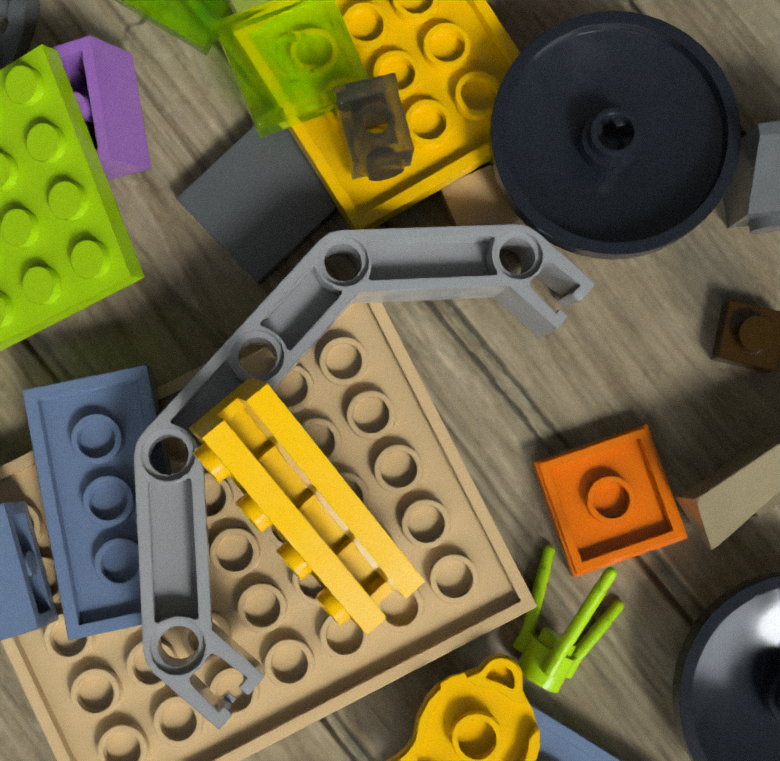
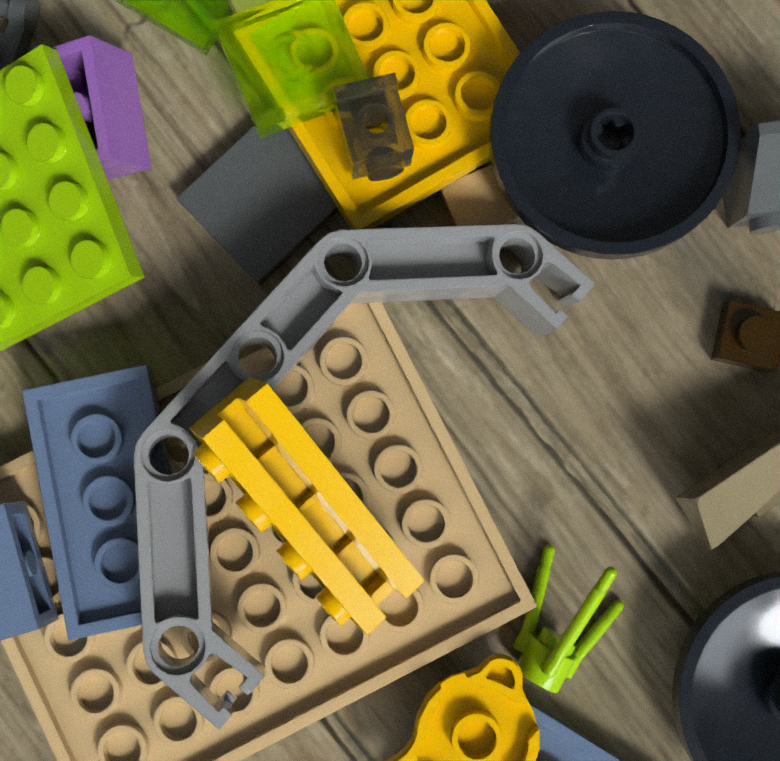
orange tile [531,424,688,577] -> none

